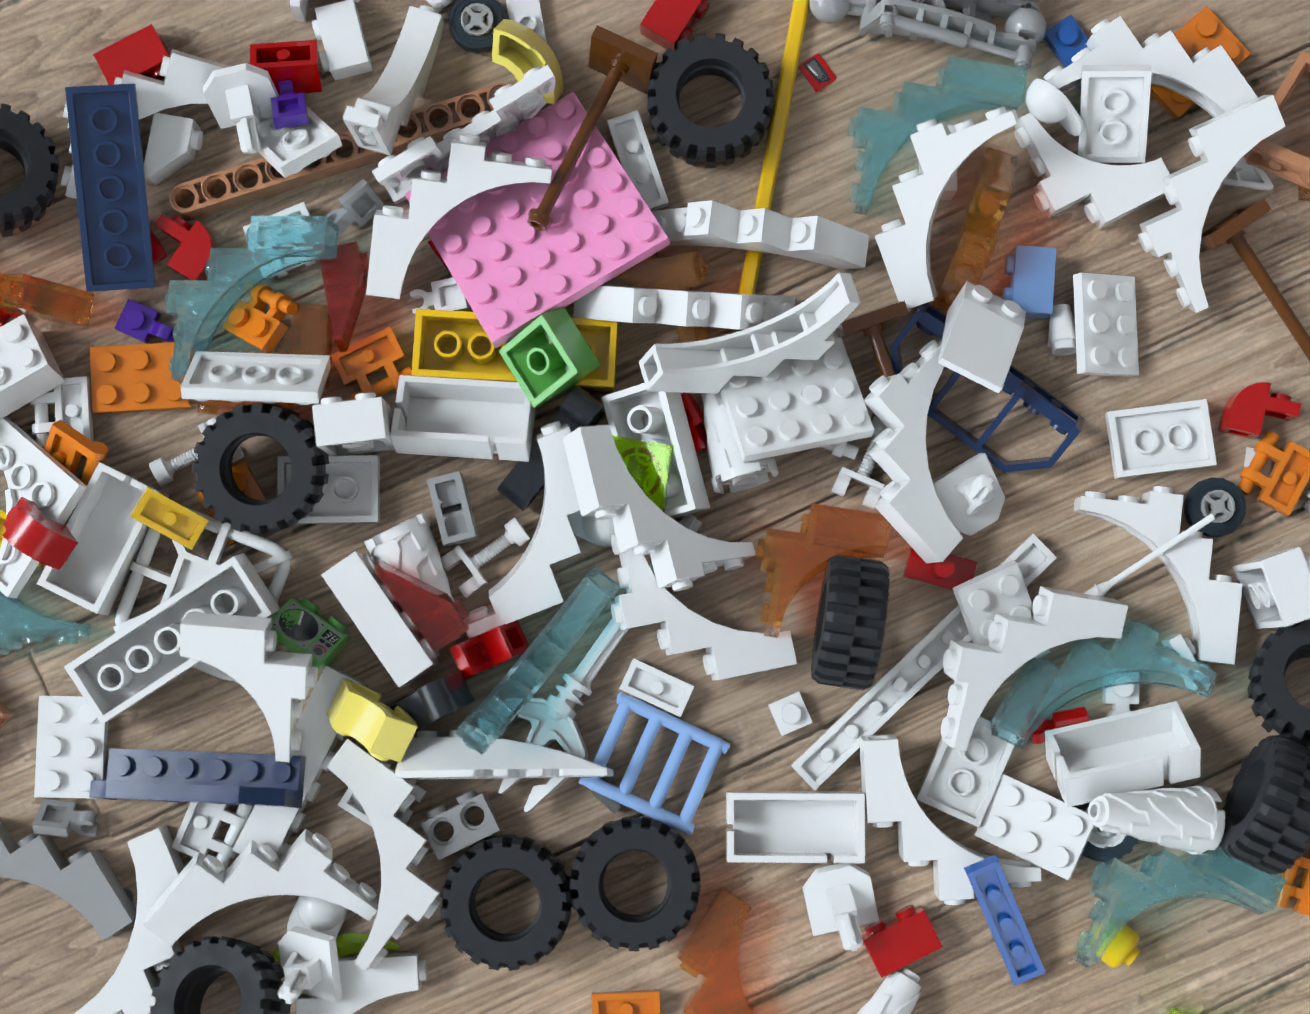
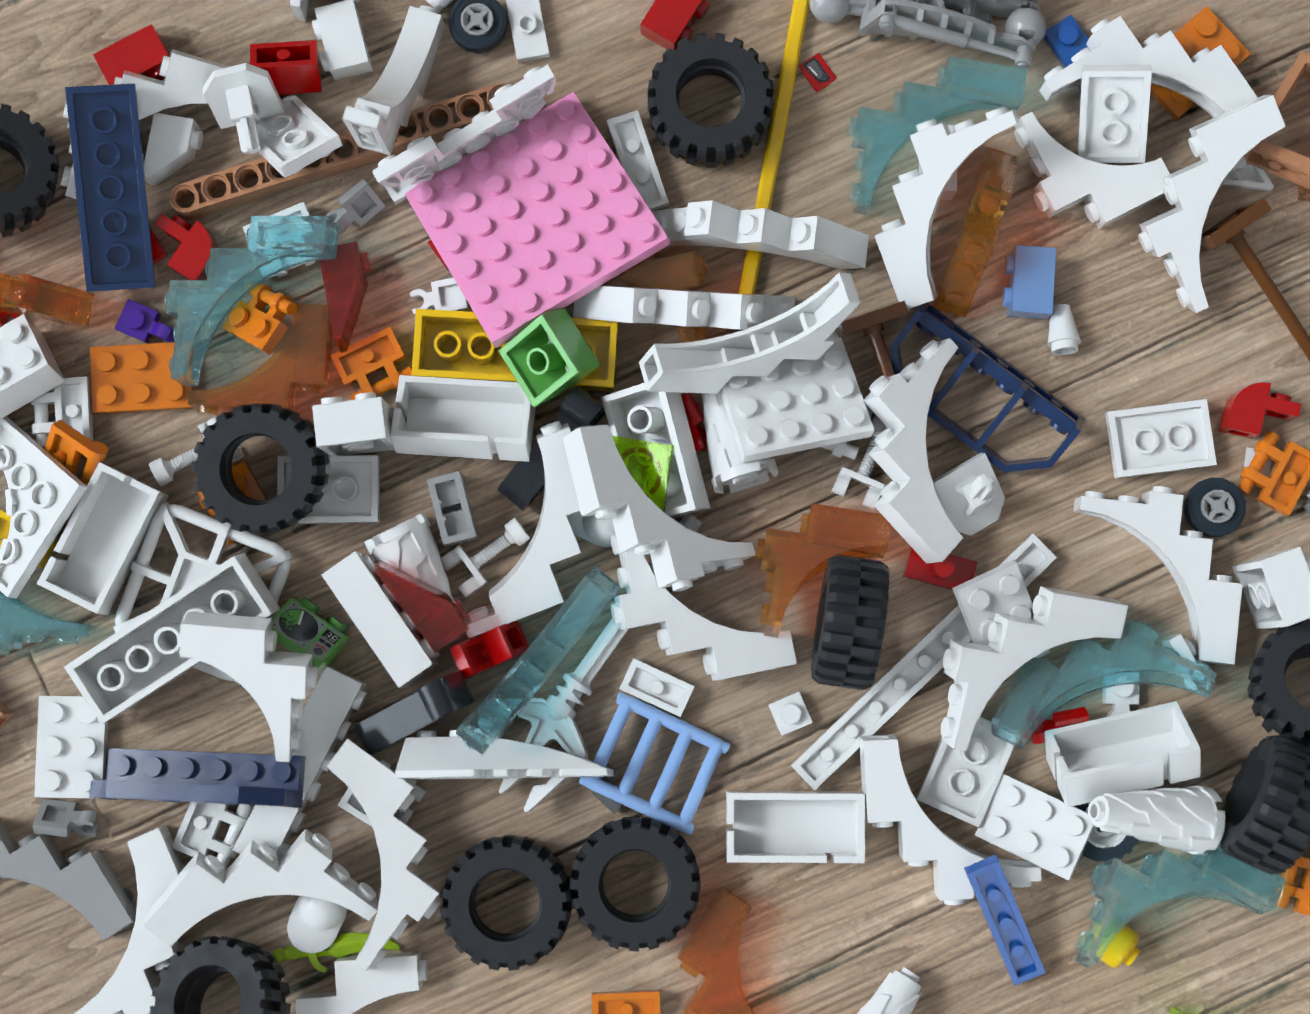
red brick [3,497,78,570] -> none
yellow plate [130,486,209,550] -> none
white plate [180,351,331,405] -> none
dark purple plate [271,79,309,129] -> none
white piece [278,926,343,1004] -> none
light yellow brick [327,678,418,762] -> none
white arch [366,134,552,299] -> none
light grey brick [421,789,502,861] -> none
light yellow brick [492,19,563,104] -> none
reddish brown tile [527,25,658,231] -> none
white piece [802,863,879,952] -> none
red brick [862,905,943,978] -> none
white slope [938,281,1026,393] -> none
white cap [1025,78,1084,136] -> none
white plate [1073,272,1139,377] -> none
white piece [1083,513,1216,597] -> none

